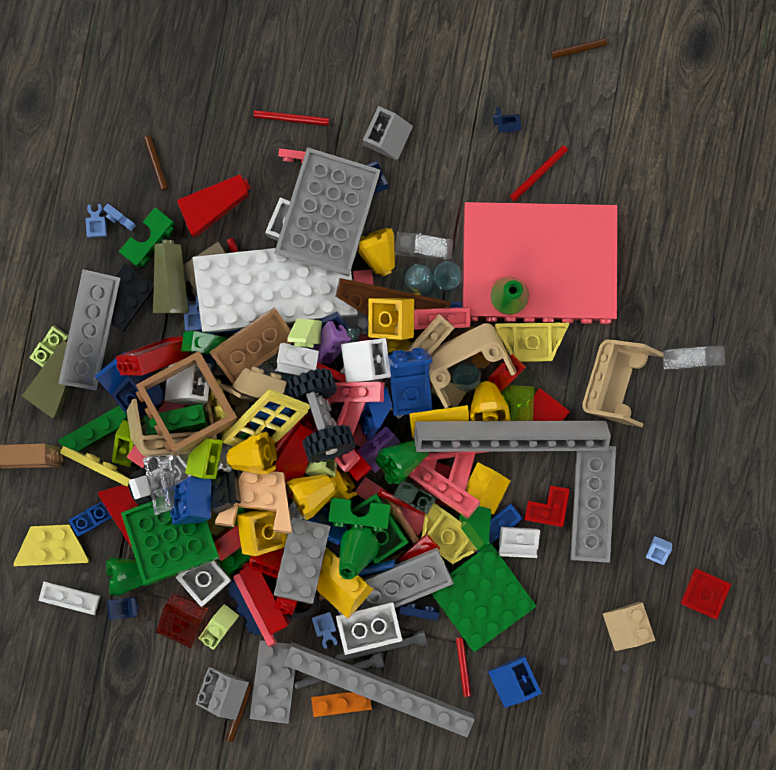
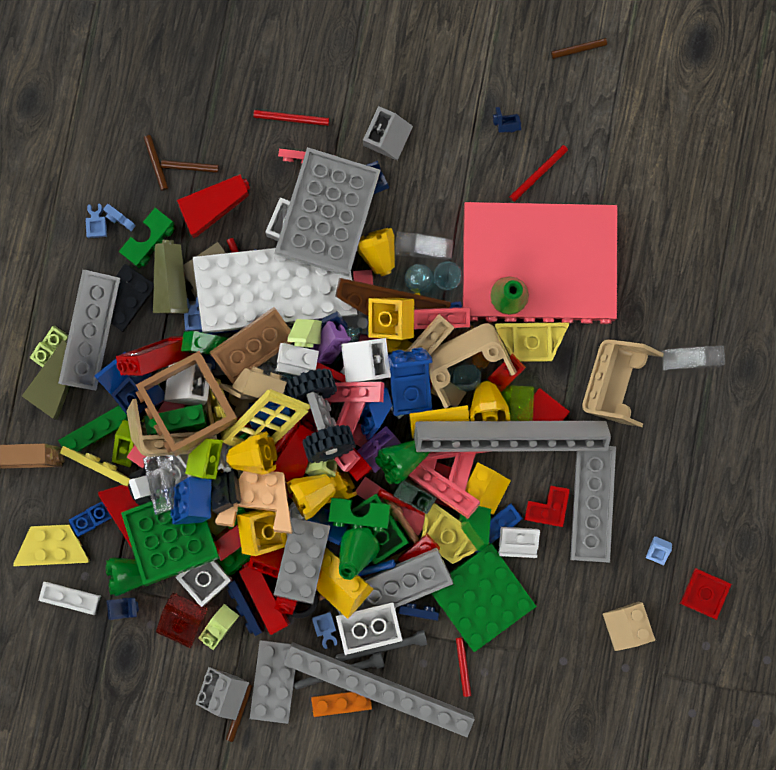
coral tile [233,574,277,647] -> none
blue slope [488,655,542,708] -> none
none -> reddish brown bar [161,160,219,173]

